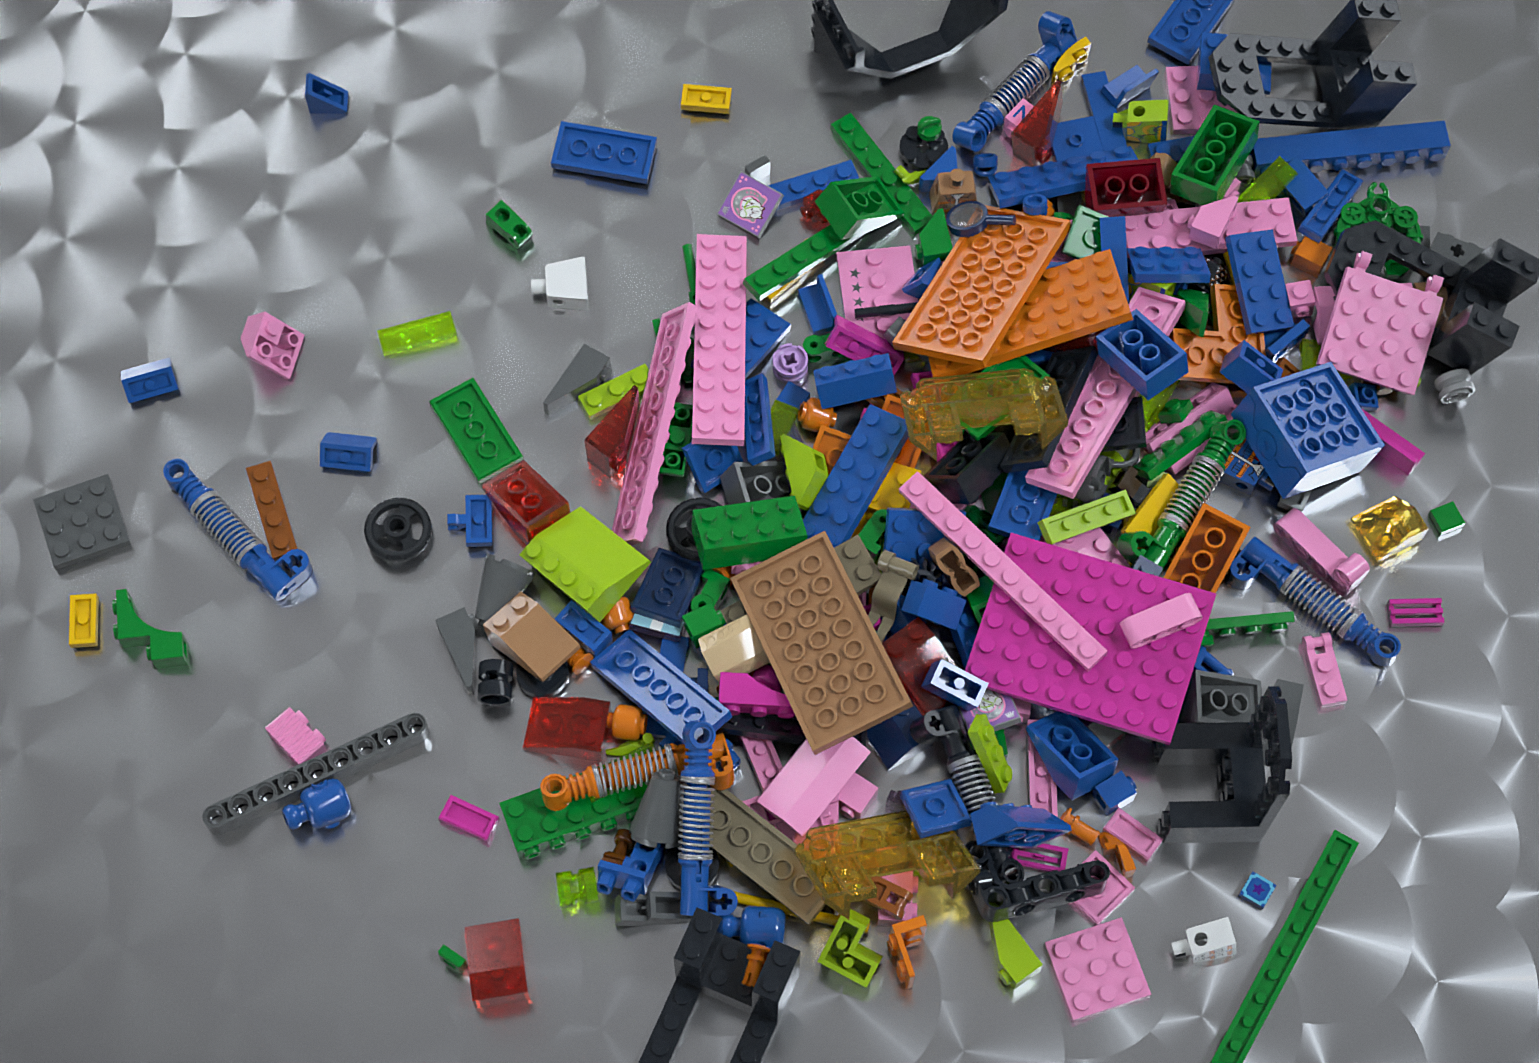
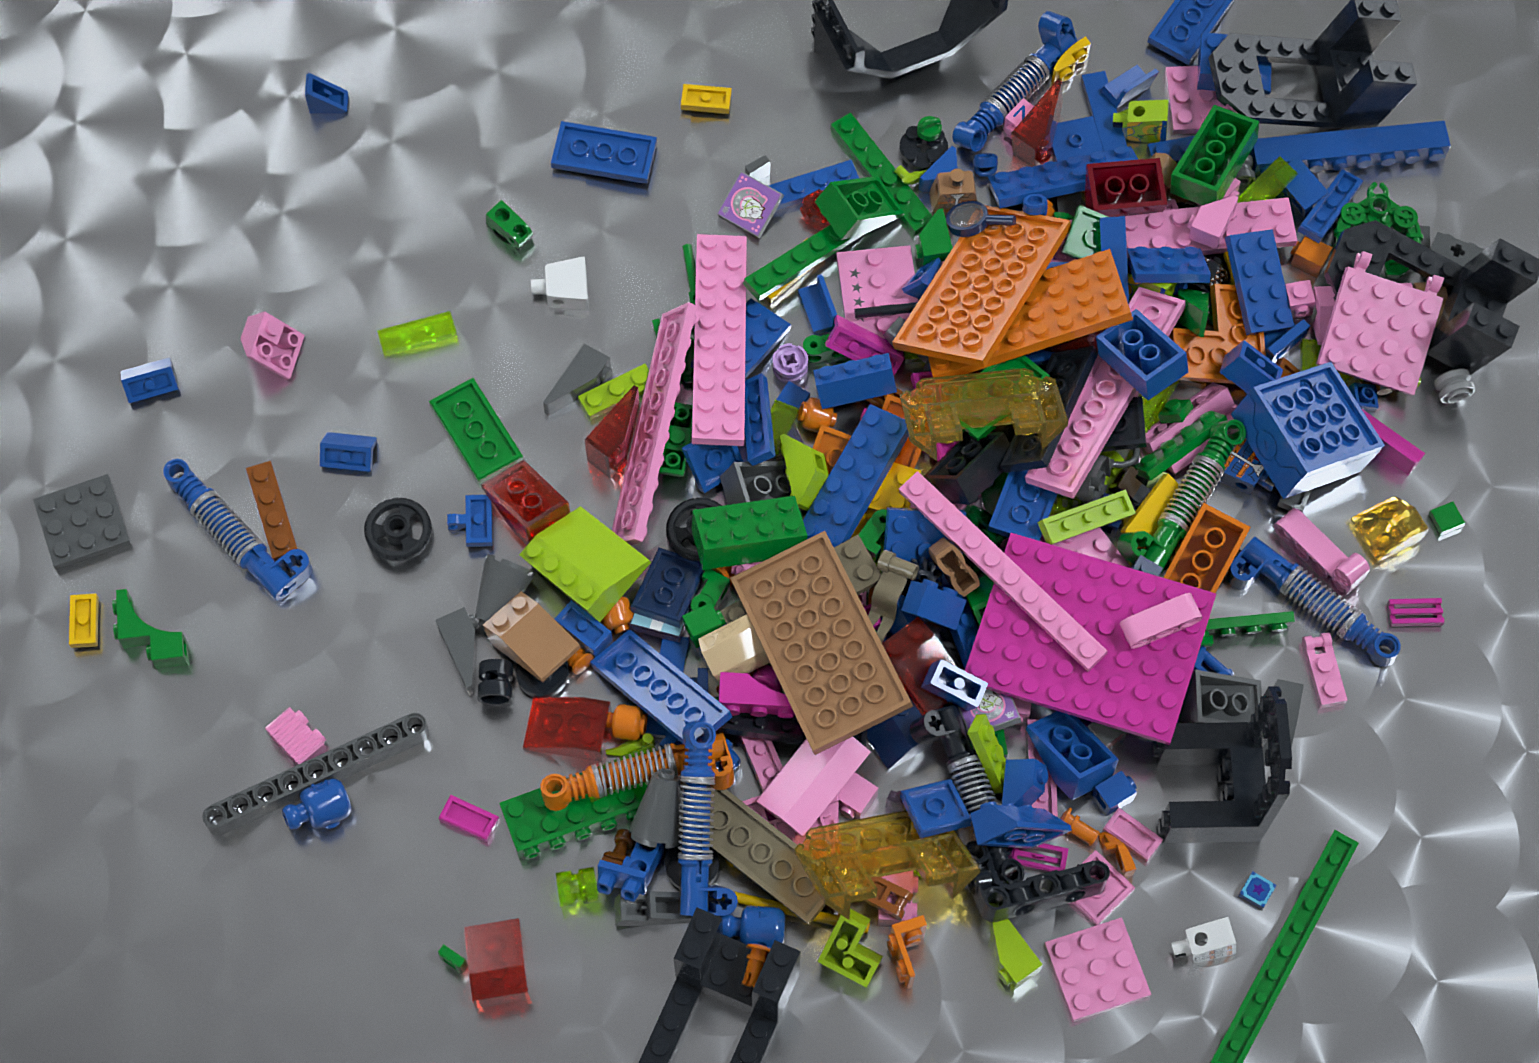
none -> blue slope [1002,759,1048,807]

